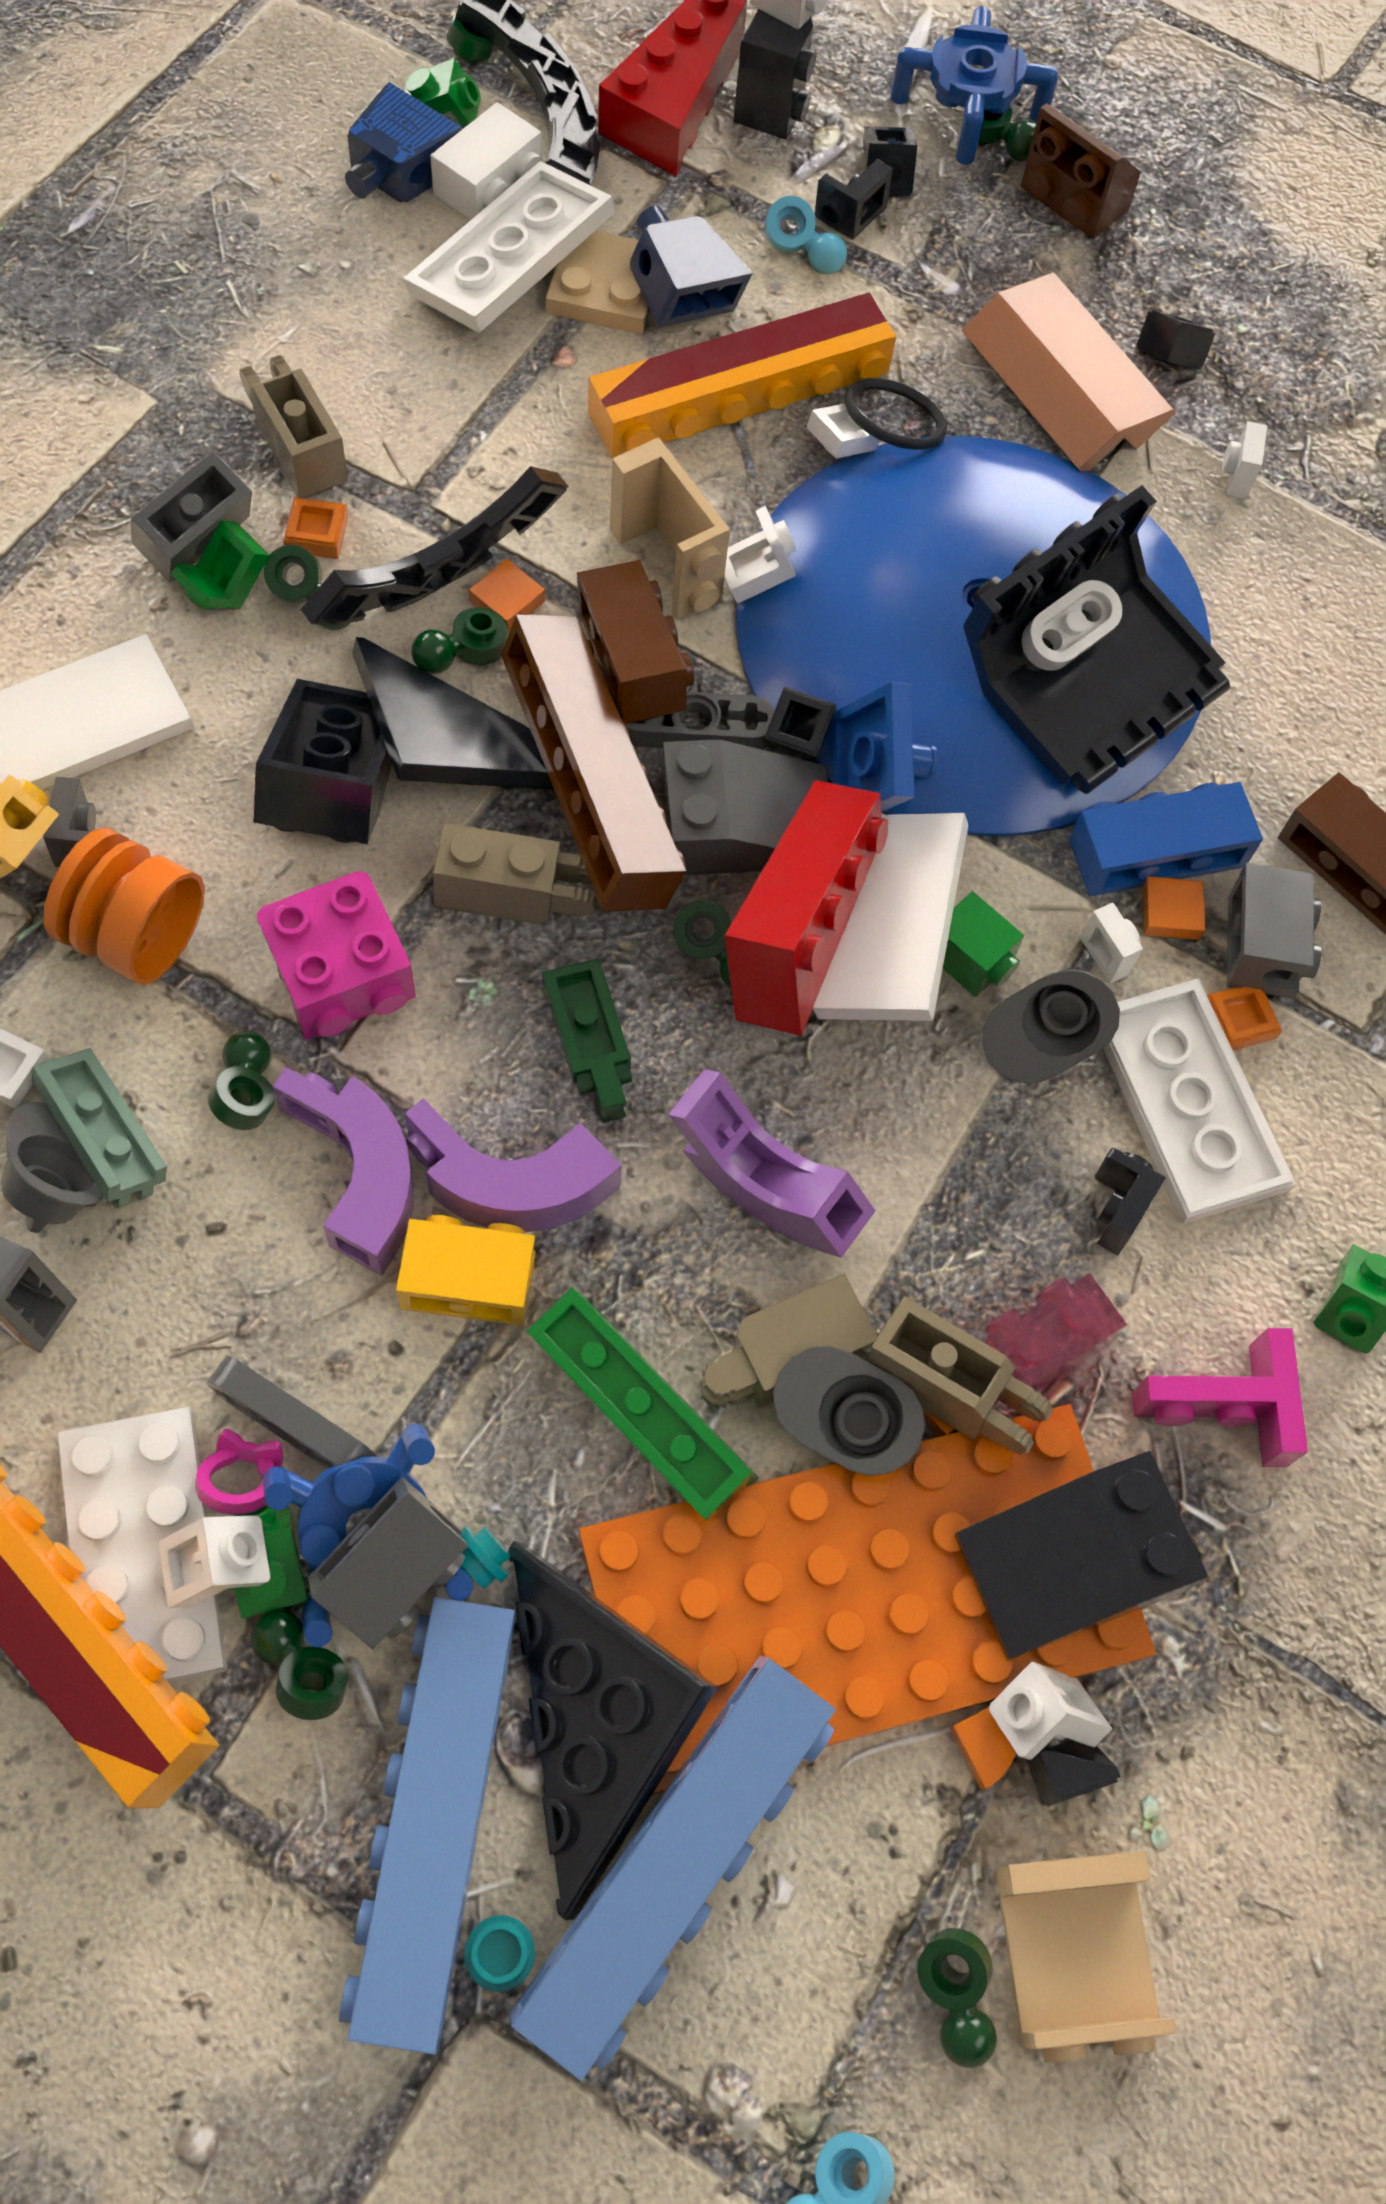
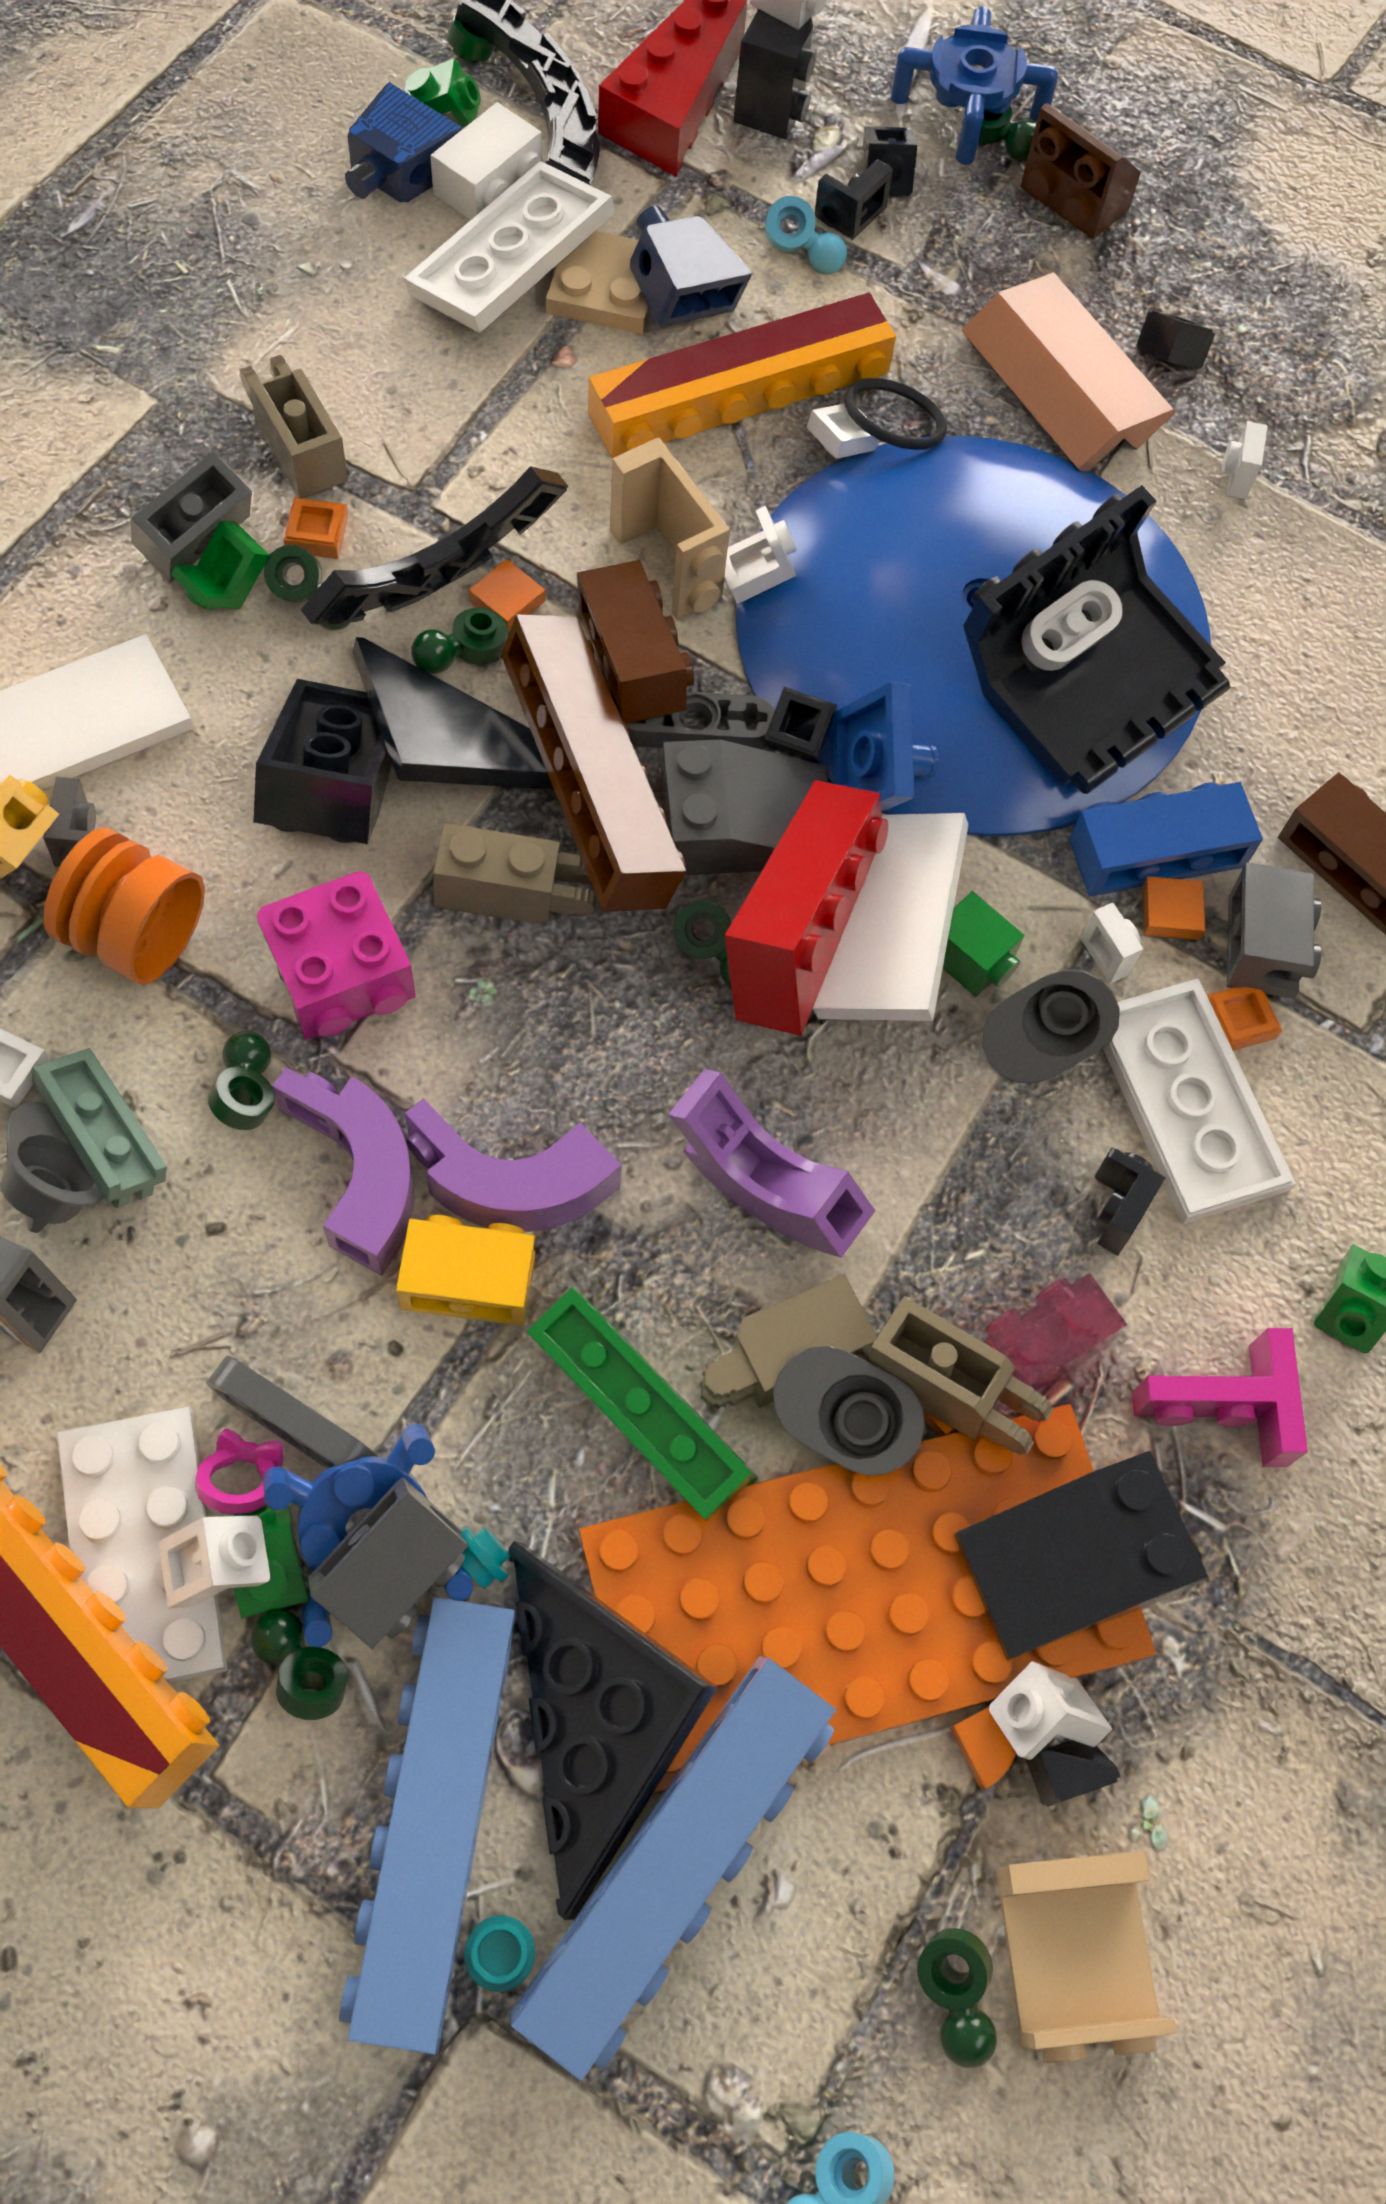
dark green hinge [541,958,632,1123] -> none

